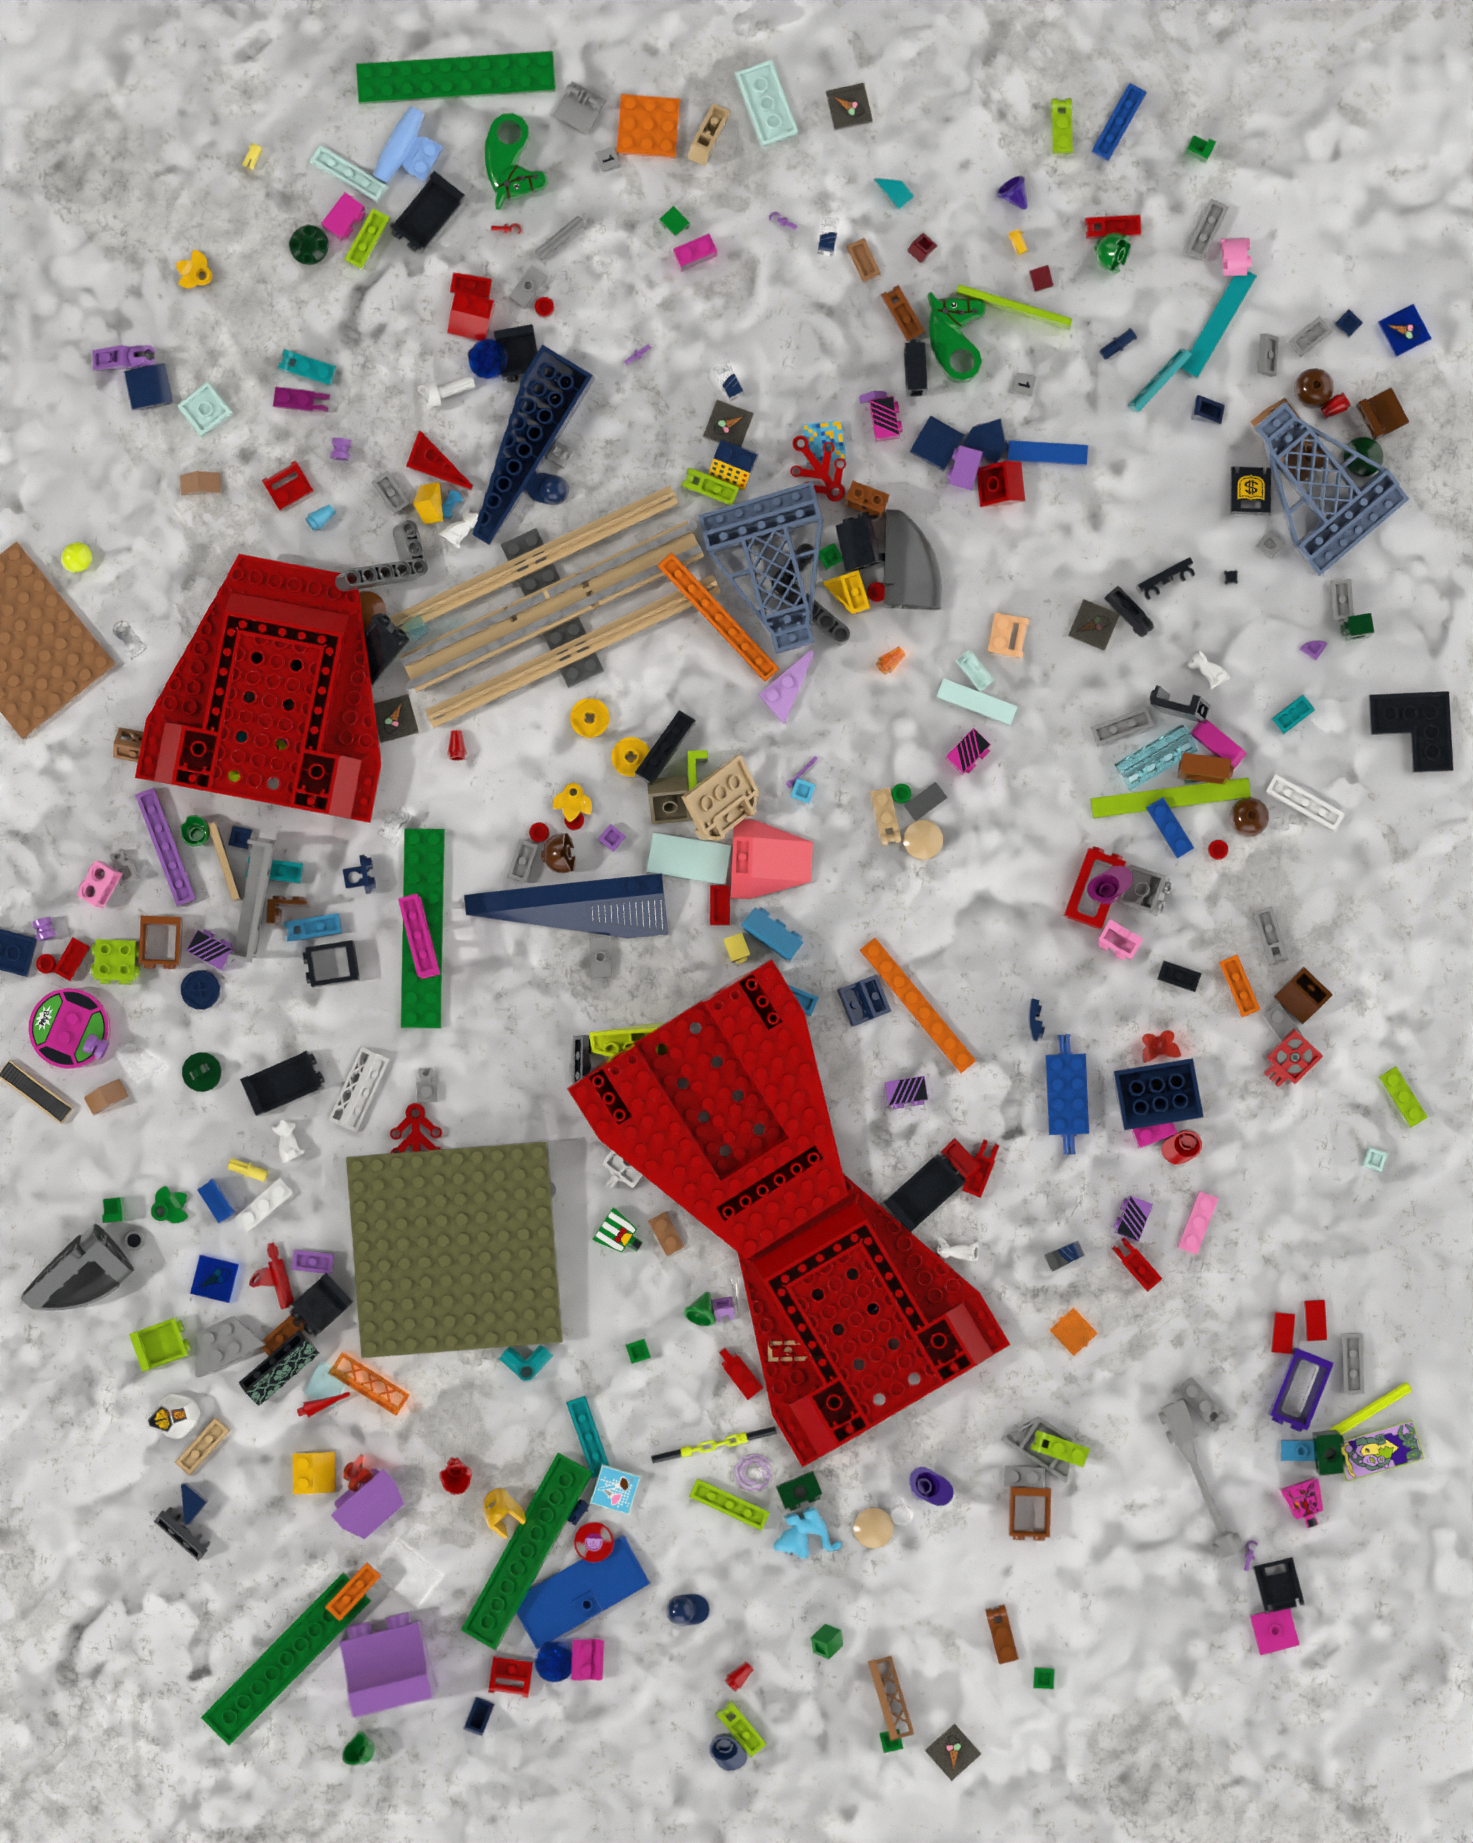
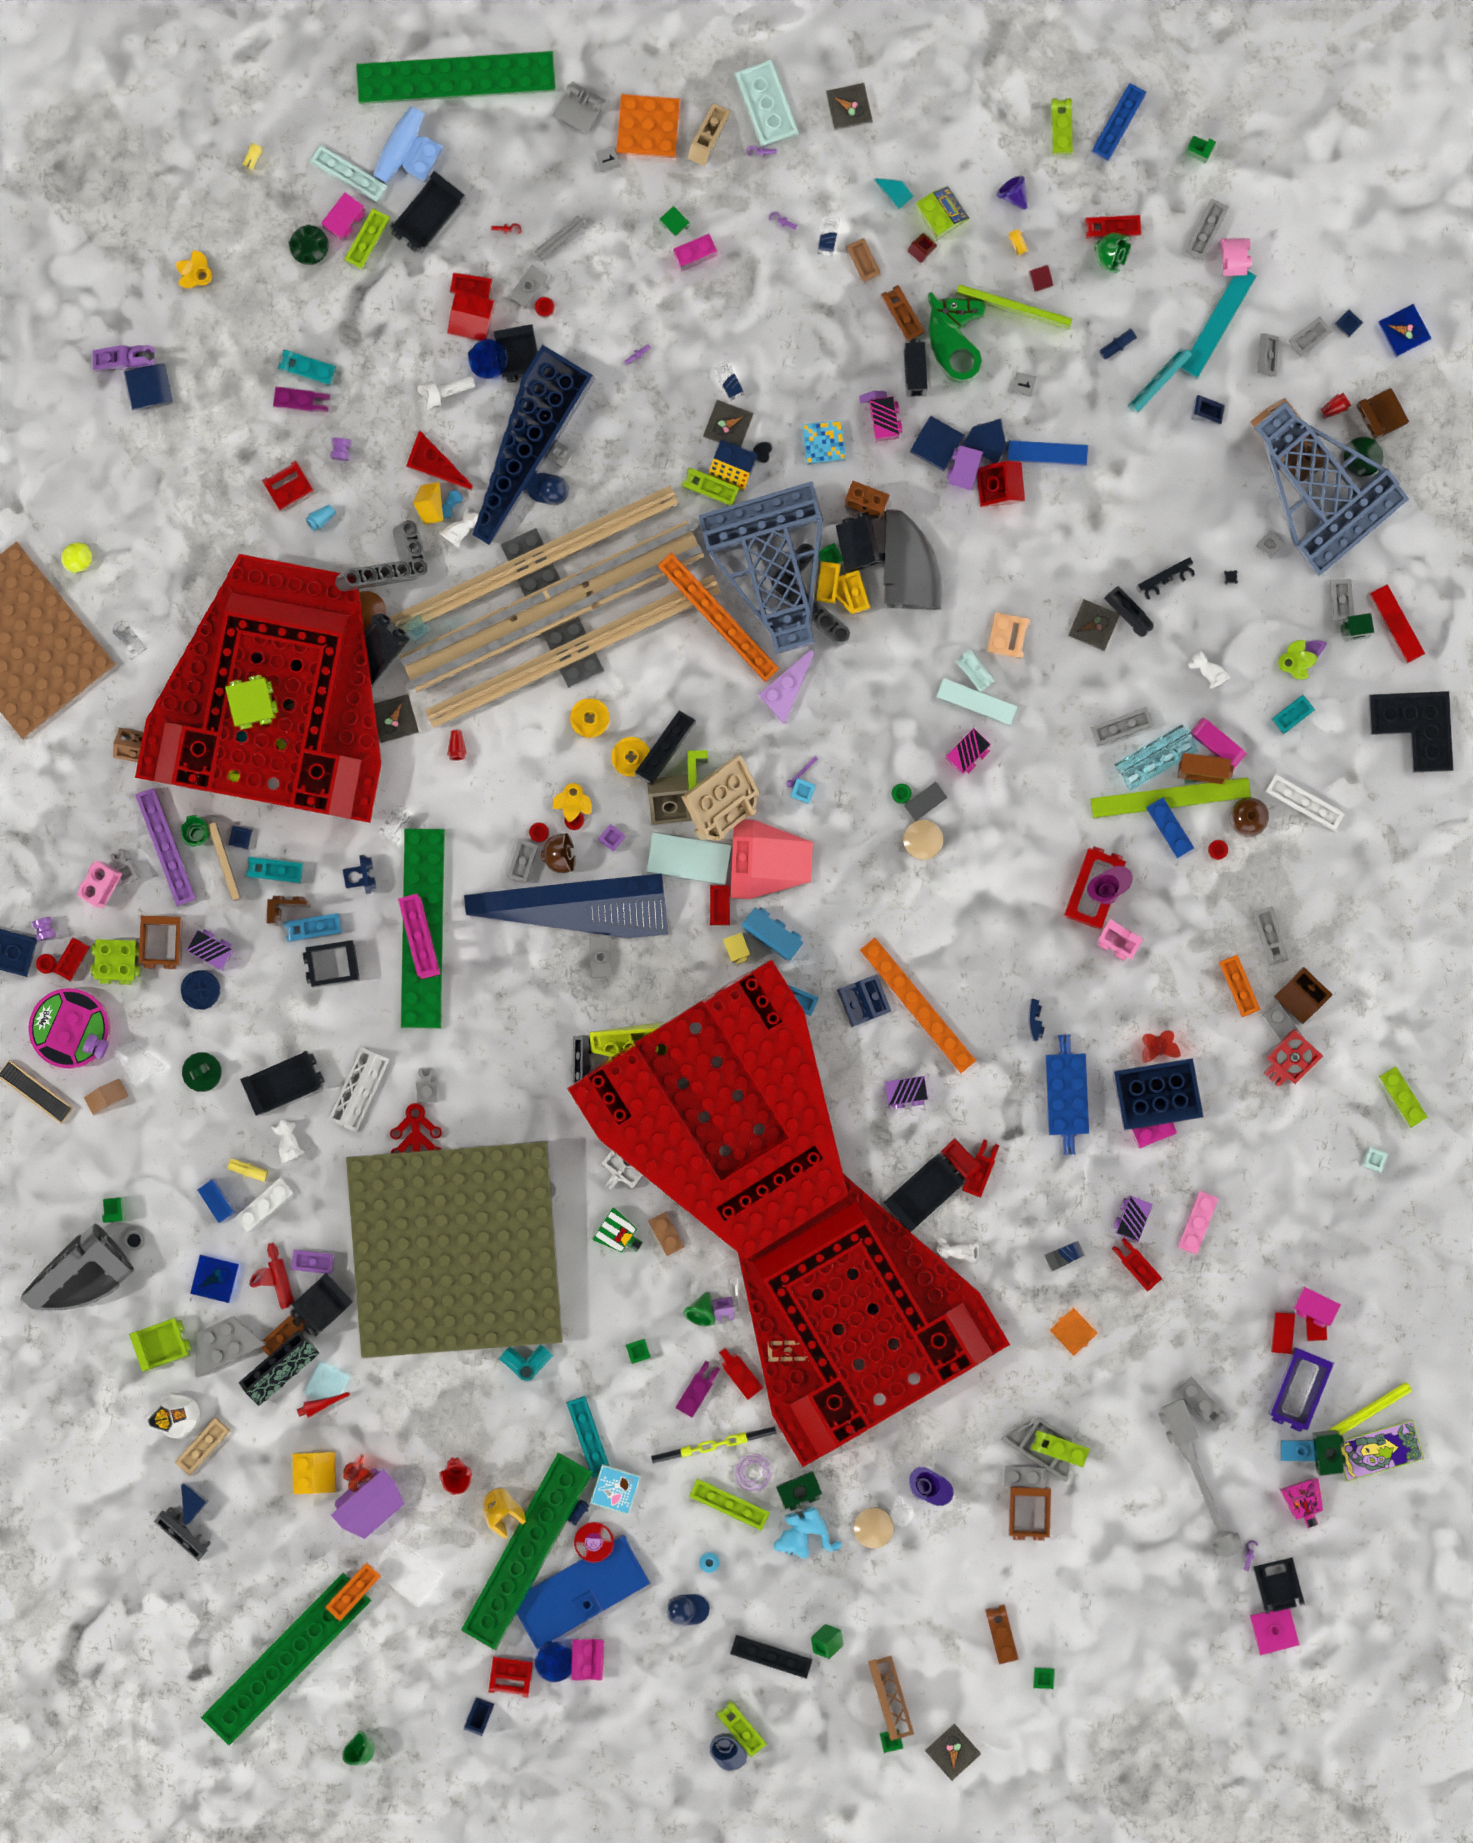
green plate [151,1186,188,1224] -> none
light aqua tile [177,382,233,437] -> none
medium nougat slope [180,471,221,495] -> none
light grey piece [227,833,276,963] -> none
clear orange fence [328,1352,410,1416] -> none
medium lavender brick [339,1612,438,1718] -> none
light grey plate [372,471,410,515] -> none
green animal [485,113,548,210] -> none
red cone [724,1662,754,1692] -> none
red plant [790,435,846,502] -> none
red tile [867,582,885,603] -> none
tan plate [870,787,902,846] -> none
clear orange cone [876,647,906,675] -> none
light grey plate [1117,864,1172,916] -> none
black panel [1150,685,1211,724] -> none
black plate [1157,960,1202,992] -> none
red cap [1161,1129,1202,1165] -> none
black container [1230,466,1271,515] -> none
reddish brown cylinder [1294,368,1334,409] -> none
light grey plate [1341,1333,1364,1394] -> none
none -> lime brick [225,675,278,730]
none -> magenta hinge [675,1361,720,1418]
none -> medium azure plate [699,1552,719,1573]
none -> black tile [730,1634,813,1679]
none -> medium lavender hand [746,146,777,157]
none -> black piece [753,442,772,463]
none -> yellow tile [816,561,841,604]
none -> lime slope [915,186,970,240]
none -> lime plate [1278,640,1318,680]
none -> dark pink brick [1292,1286,1341,1328]
none -> red tile [1369,584,1425,664]

